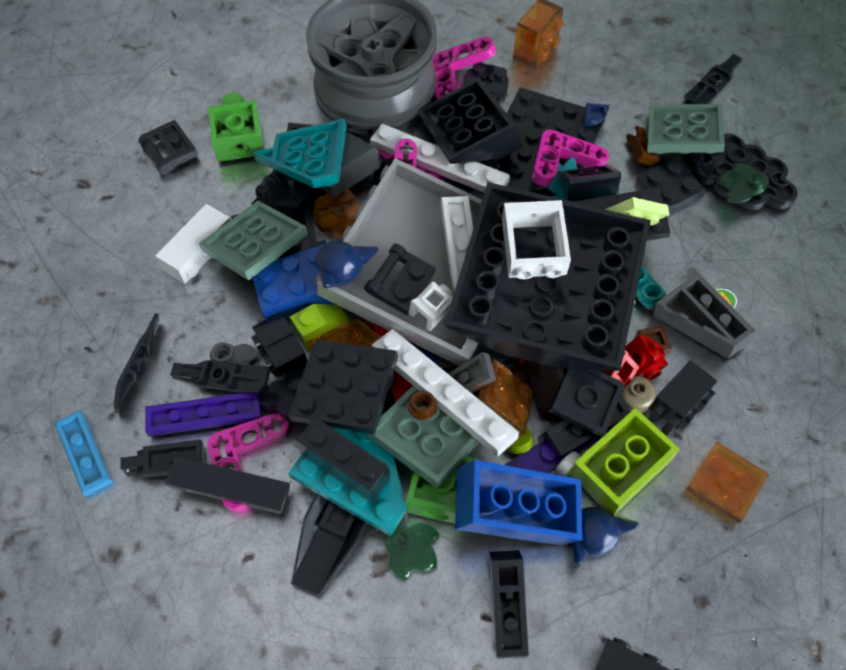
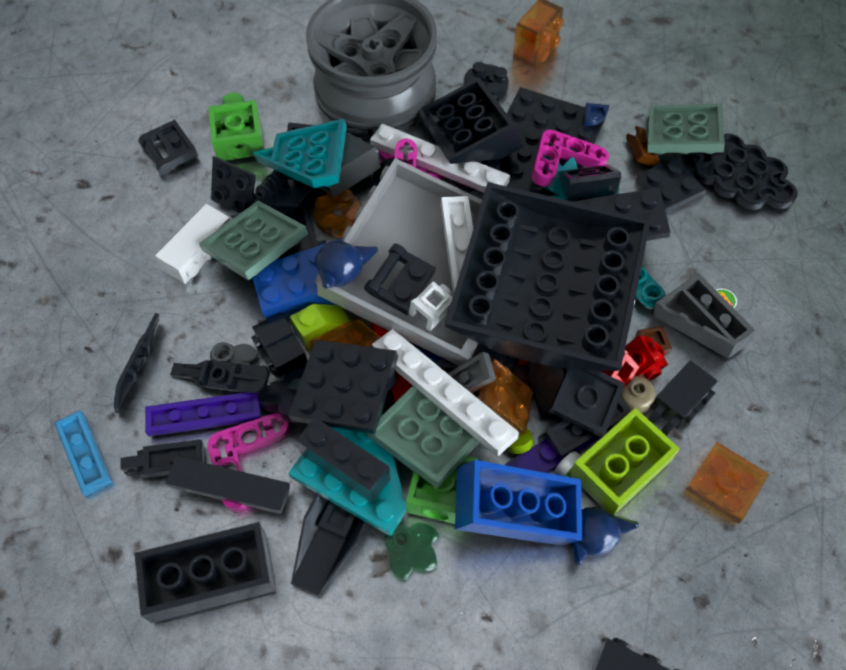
reddish brown plate [408,391,438,420] -> none
dark pink beam [432,36,496,99] -> none
black slope [489,550,529,657] -> none
white window [502,200,571,279] -> none
yellowish green plate [605,197,669,225] -> none
black piece [684,53,743,104] -> none
clear green plate [716,163,769,203] -> none
none -> black brick [134,522,276,623]
none -> black hinge [211,156,257,213]

